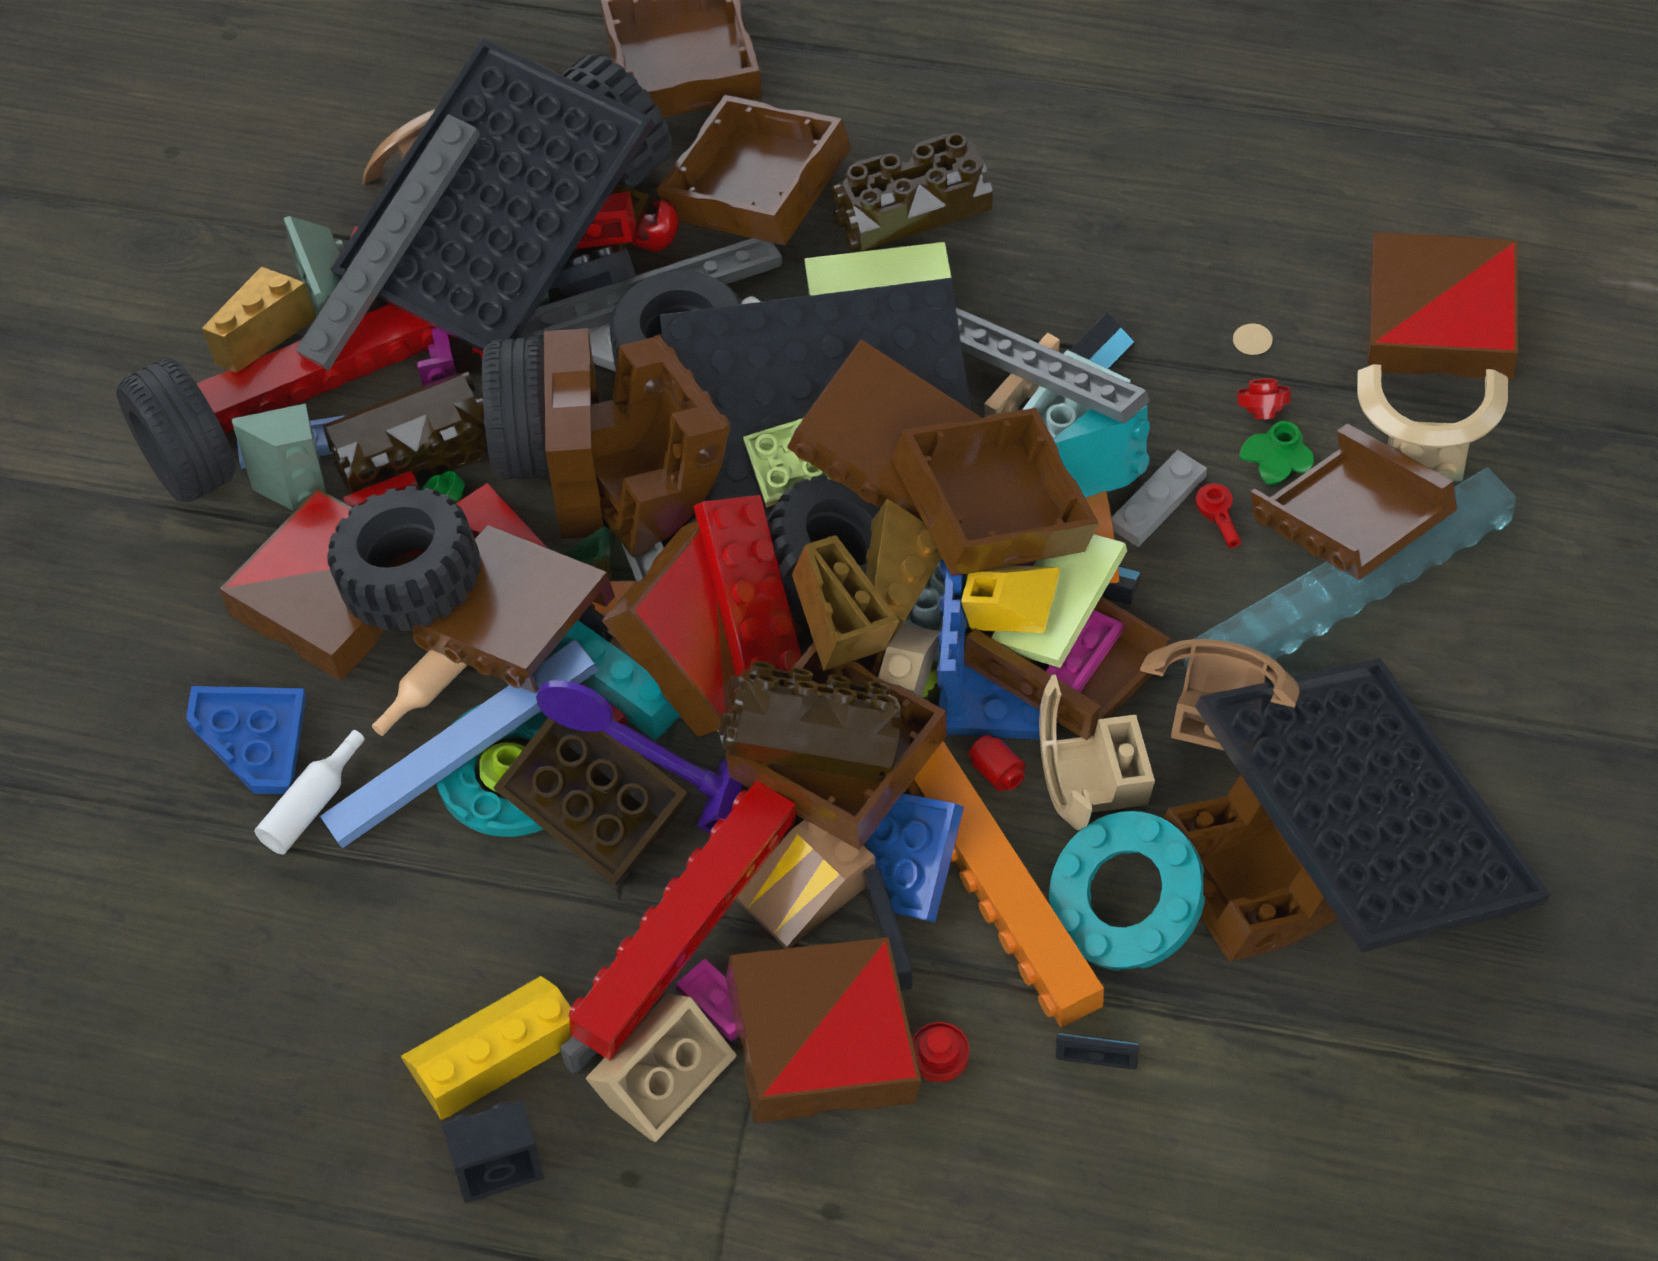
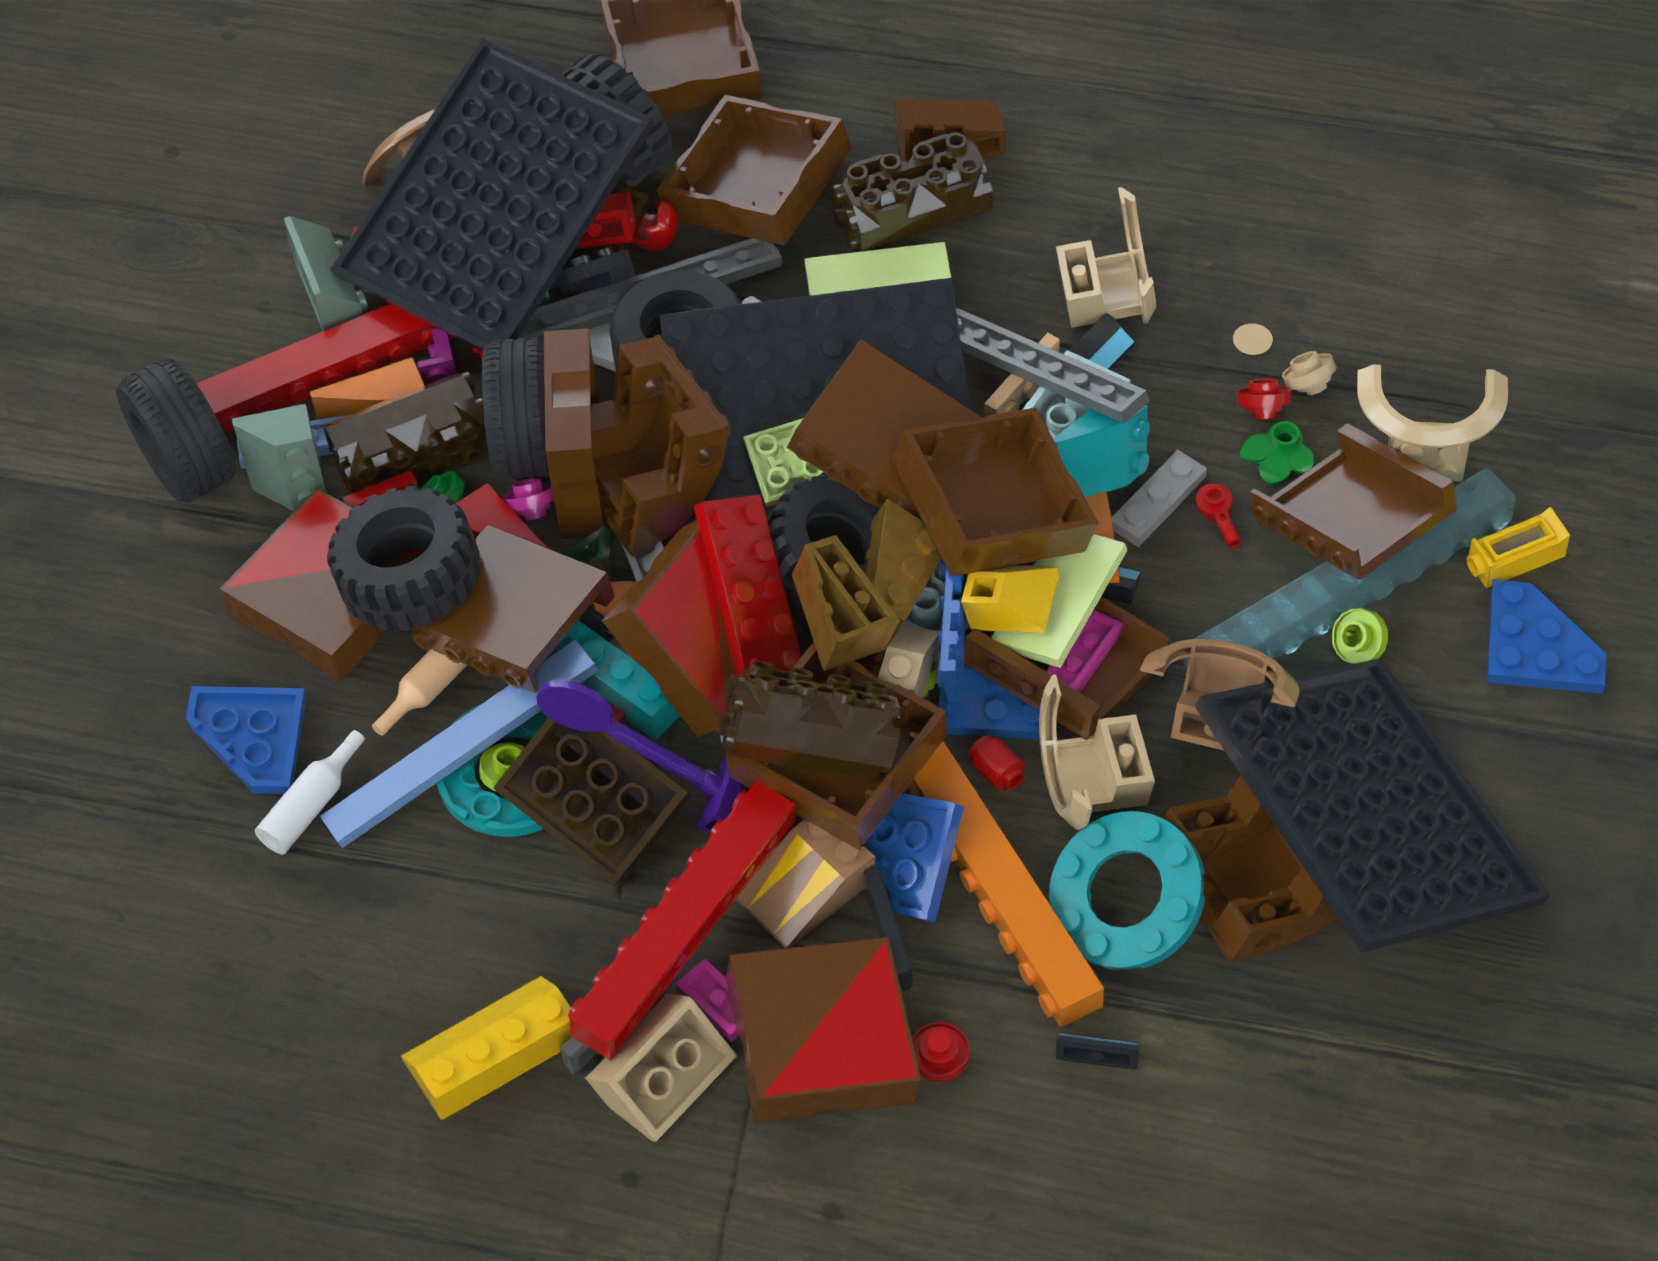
pearl gold wedge [202,267,317,373] -> none
dark grey plate [296,114,481,371] -> none
black brick [442,1100,544,1203] -> none
reddish brown tile [1367,232,1518,380] -> none
none -> orange slope [310,358,424,419]
none -> dark pink plate [503,477,554,520]
none -> reddish brown wedge [894,98,1006,161]
none -> tan piece [1056,187,1156,328]
none -> tan plate [1282,351,1337,395]
none -> lime plate [1332,608,1388,664]
none -> yellow window [1467,507,1570,589]
none -> blue plate [1487,579,1606,694]

